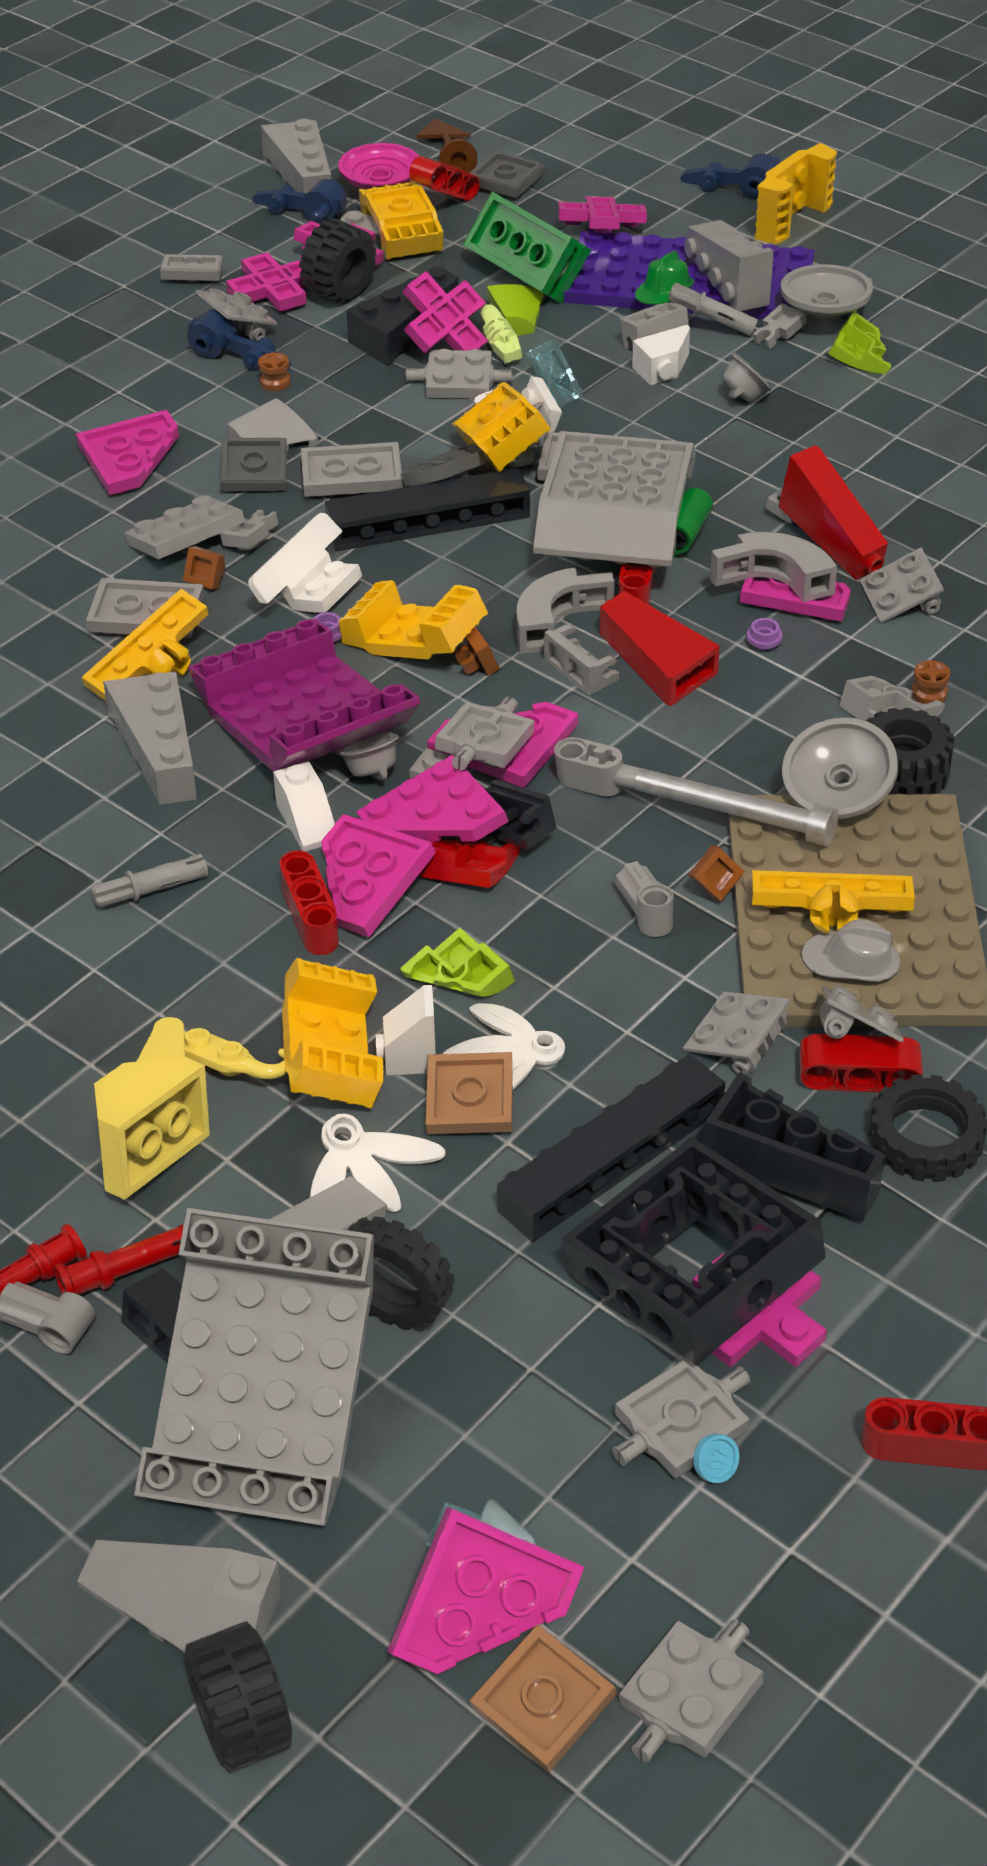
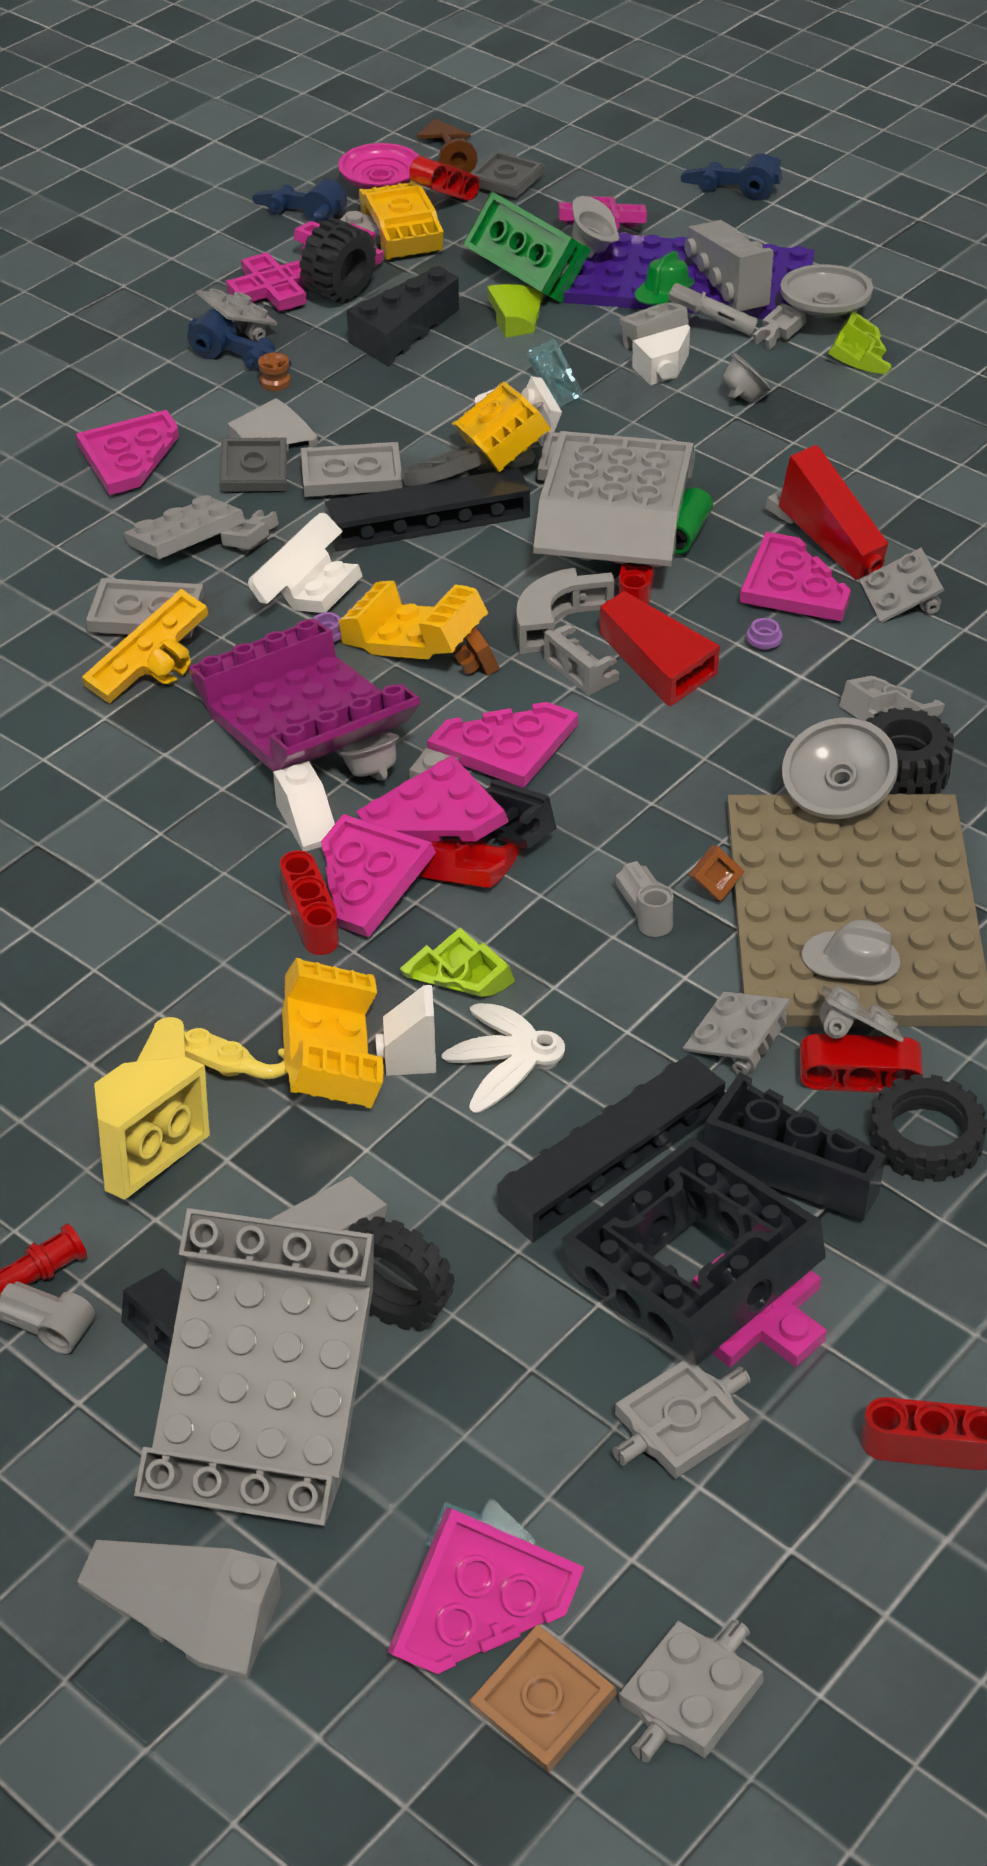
red pin [53,1224,184,1295] -> none
light grey axle [92,853,208,907] -> none
light grey wedge [103,672,197,805] -> none
light grey plate [160,254,224,282] -> none
dark orange tile [183,546,226,589] -> none
black tyre [184,1621,292,1773] -> none
light grey wedge [260,119,331,193] -> none
white plant [310,1114,445,1212] -> none
dark pink plate [402,271,488,353] -> none
light grey plate [406,349,513,398] -> none
medium nougat plate [426,1052,513,1134] -> none
light grey plate [435,696,534,771] -> none
yellowish green hinge [480,304,522,363] -> none
piece [554,737,838,846] -> none
medium azure piece [693,1433,739,1483] -> none
light grey arch [710,532,837,602] -> none
yellow plate [751,870,915,935] -> none
yellow plate [754,143,837,245] -> none
dark orange wheel [912,660,951,704] -> none
none -> light grey piece [572,196,619,258]

